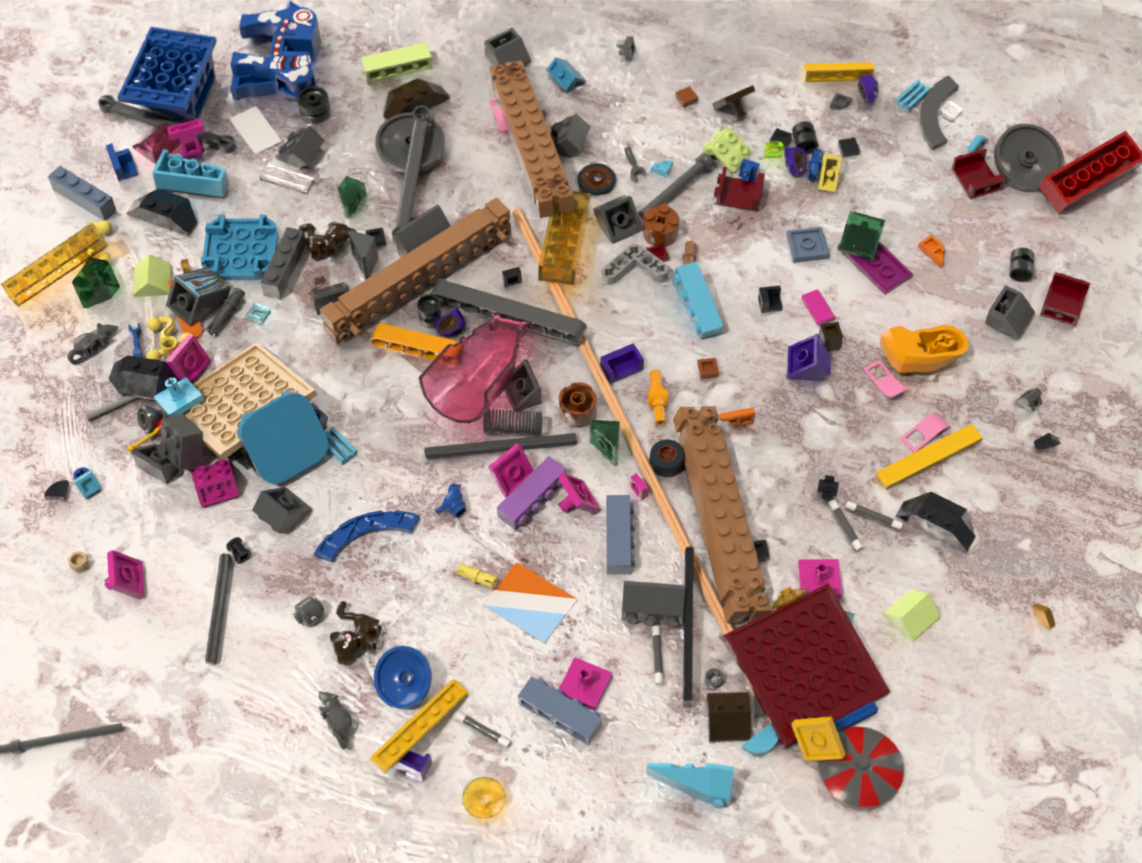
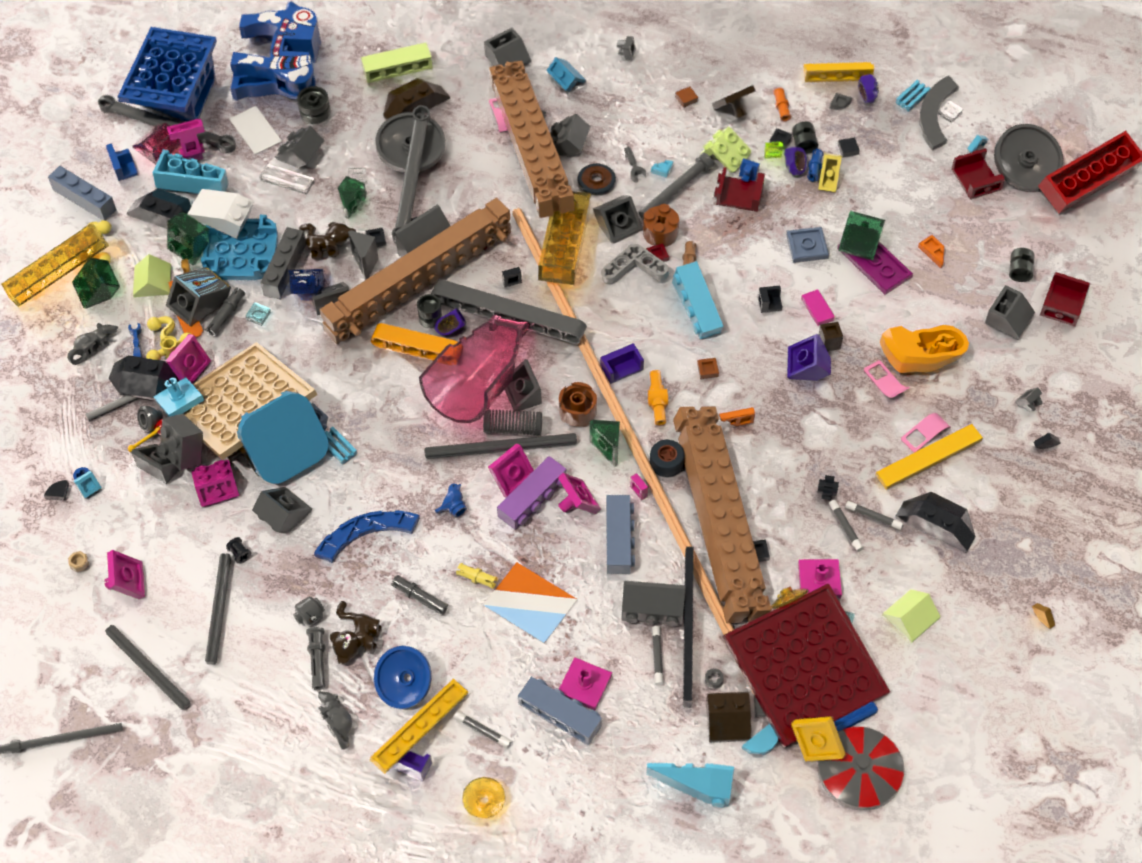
none -> dark grey axle [105,625,191,710]
none -> clear green slope [167,212,209,265]
none -> white slope [187,189,254,239]
none -> clear blue torso [289,269,325,294]
none -> dark grey pin [306,627,326,690]
none -> dark grey pin [391,575,448,616]
none -> orange pin [773,87,791,122]

